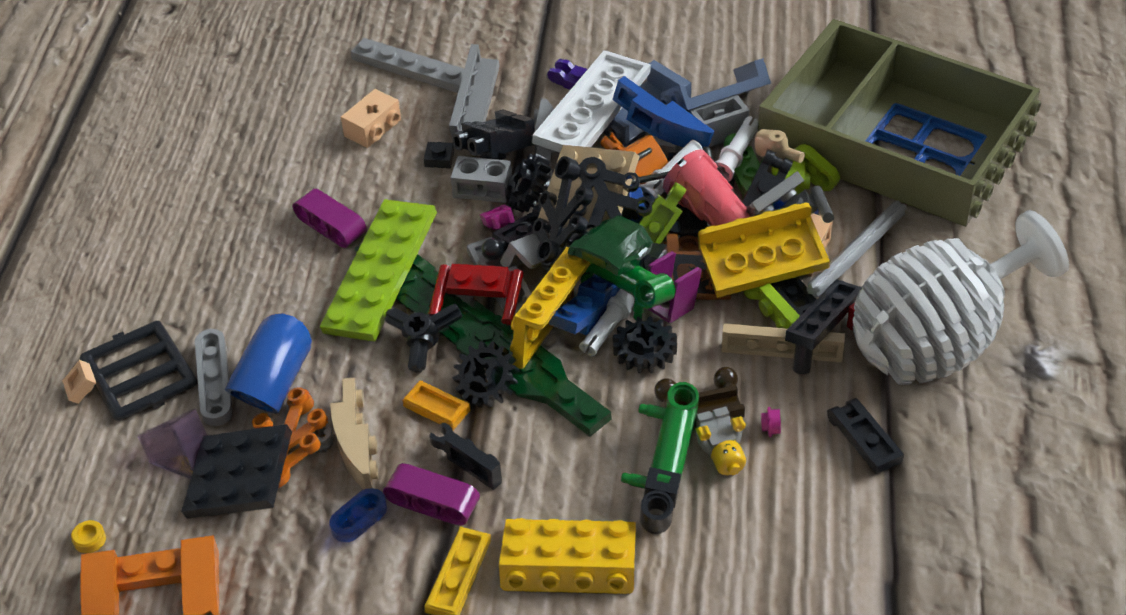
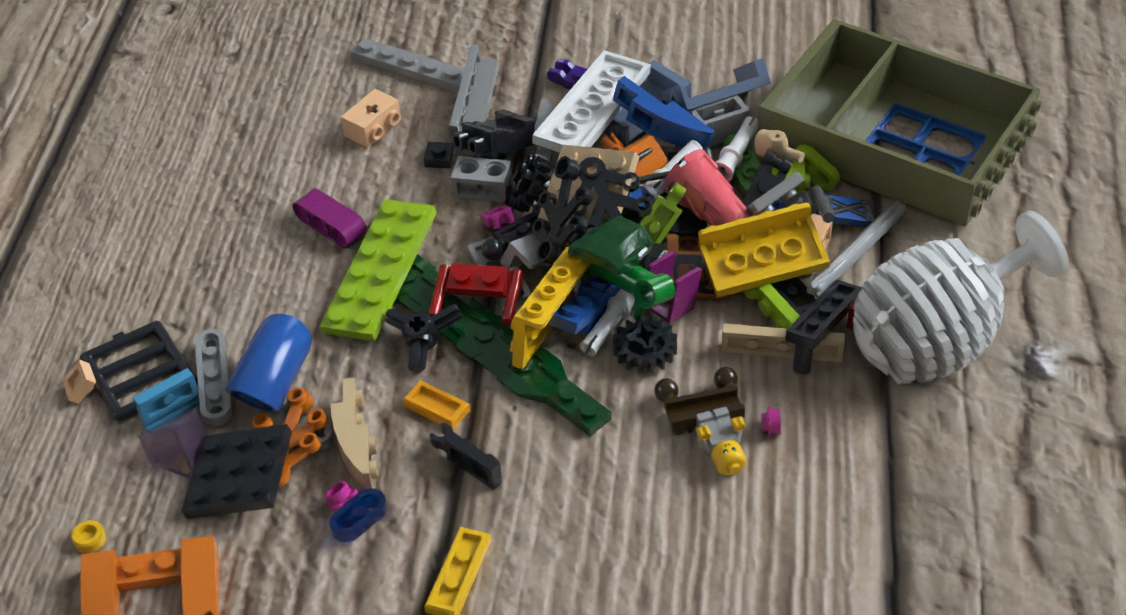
magenta beam [383,463,480,526] -> none
black gear [452,341,519,408] -> none
yellow bracket [499,518,636,594] -> none
green piece [621,382,699,534] -> none
black plate [827,398,904,474] -> none
none -> dark azure plate [133,368,200,433]
none -> dark pink plate [325,481,358,511]
none -> tile [819,194,875,228]

